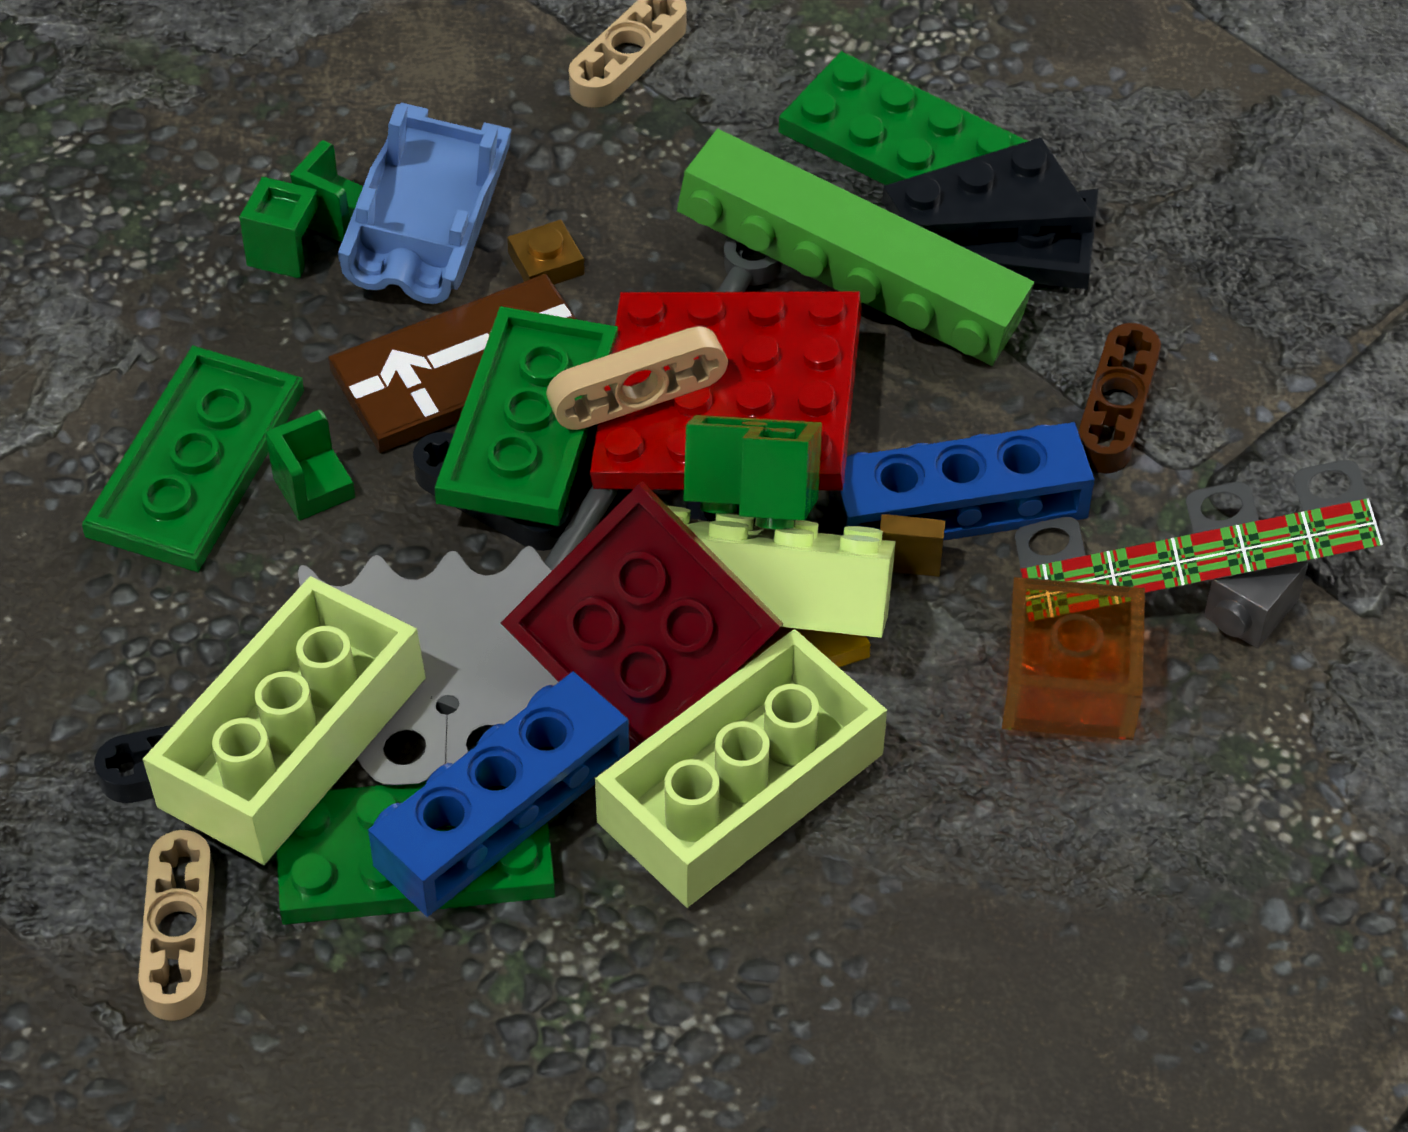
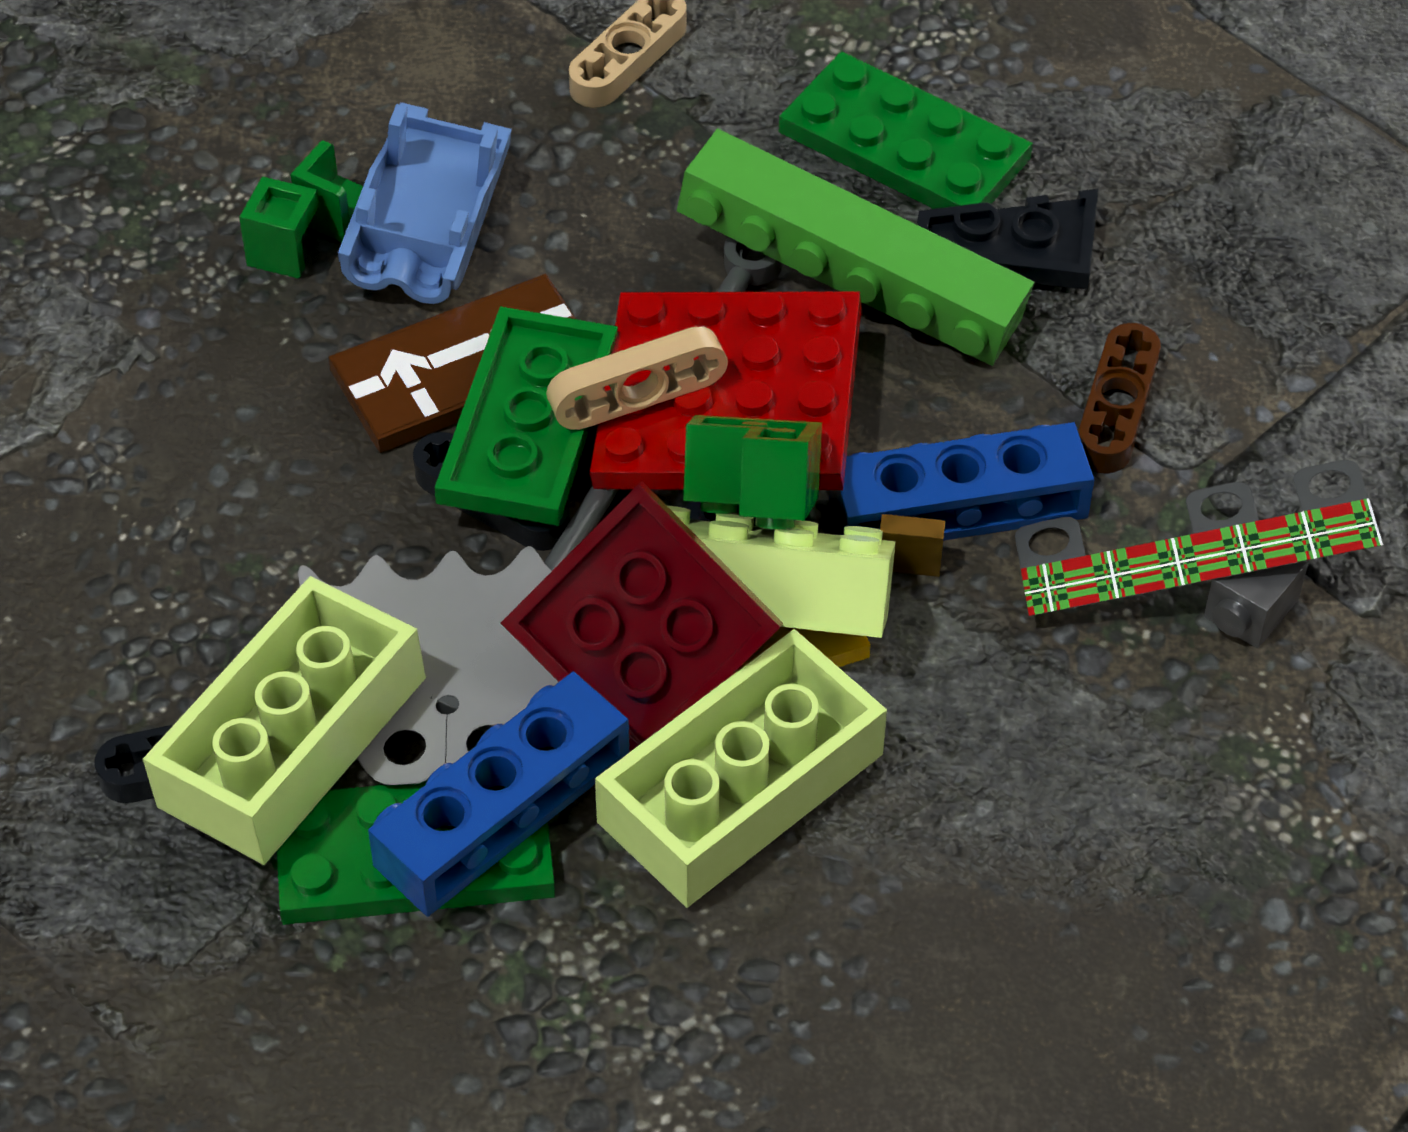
green tile [82,345,304,572] -> none
tan beam [138,830,215,1021] -> none
green panel [265,410,355,521] -> none
pearl gold plate [507,219,585,285] -> none
black wing [882,137,1094,240] -> none
clear orange brick [1002,577,1145,740] -> none

